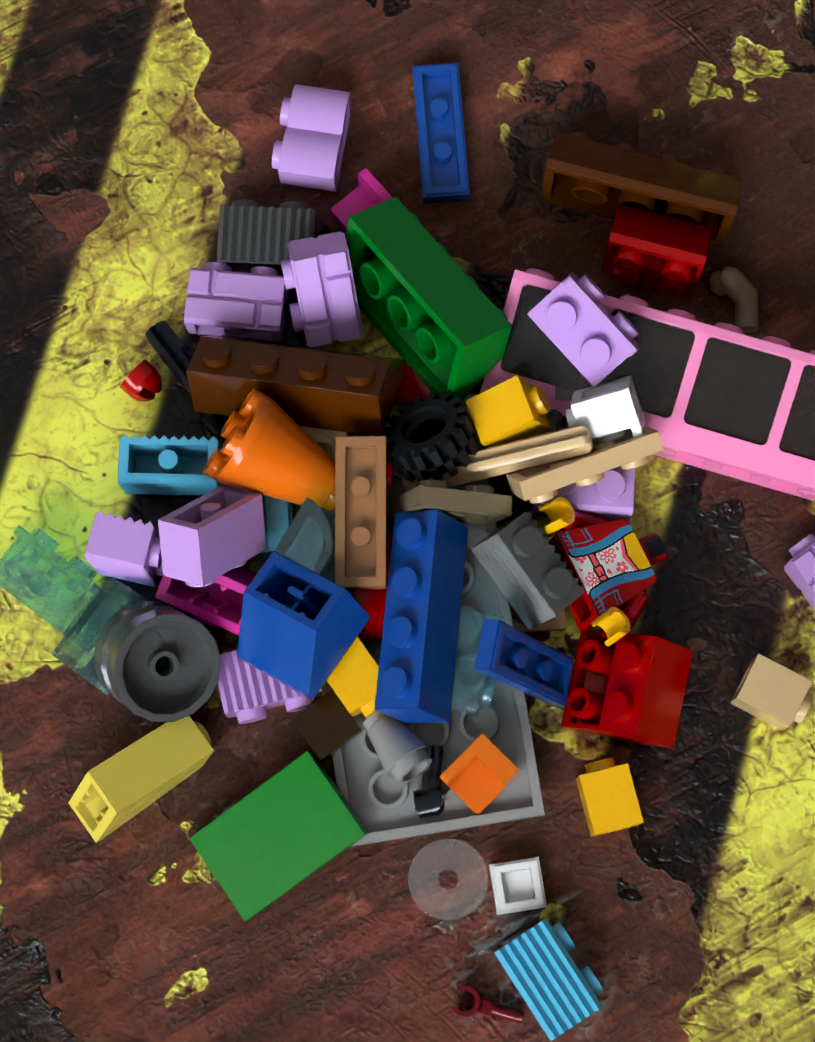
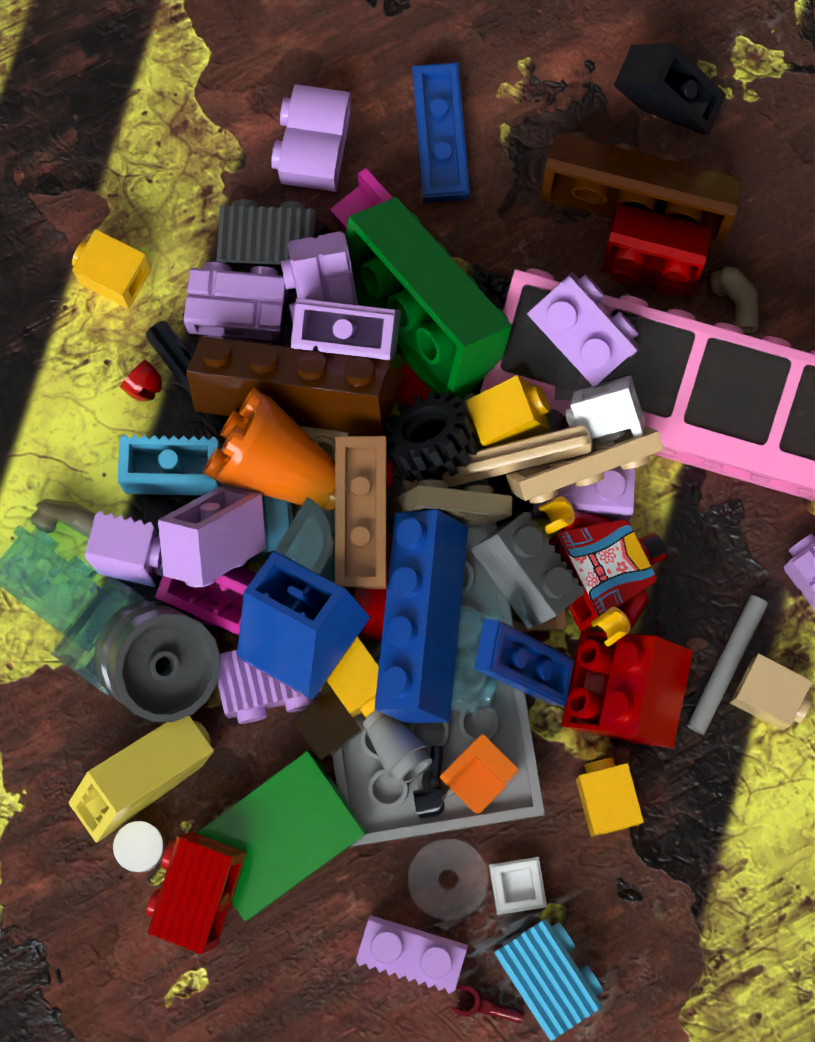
none -> dark tan arm [30,499,95,538]
none -> yellow brick [72,229,152,309]
none -> white tile [113,821,165,872]
none -> red brick [146,832,246,954]
none -> lavender brick [291,298,401,360]
none -> lavender brick [356,915,468,994]
none -> black slope [614,43,726,135]
none -> light grey bar [687,595,768,735]

